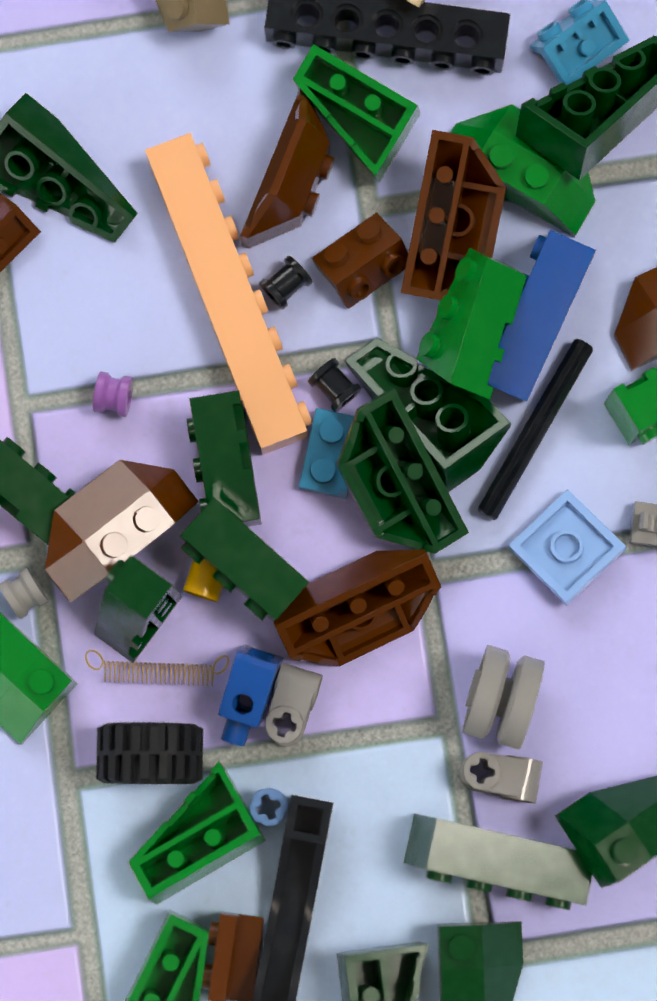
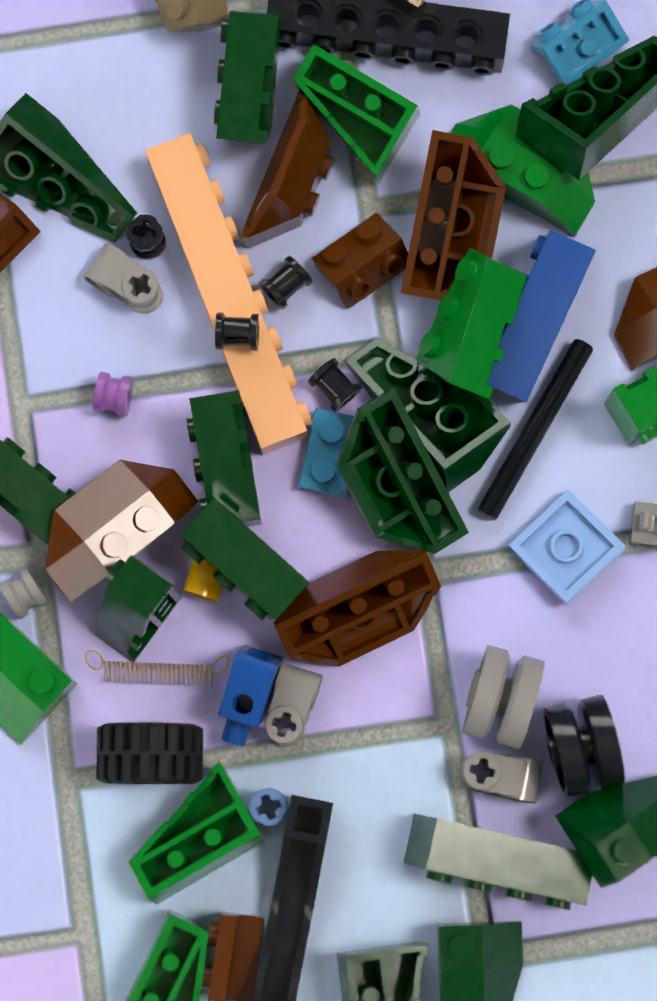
none -> light grey piece [83,243,163,313]
none -> black bush [126,215,166,260]
none -> dark green wedge [214,9,282,143]
none -> black bush [215,312,260,351]
none -> black wheel [543,694,625,798]

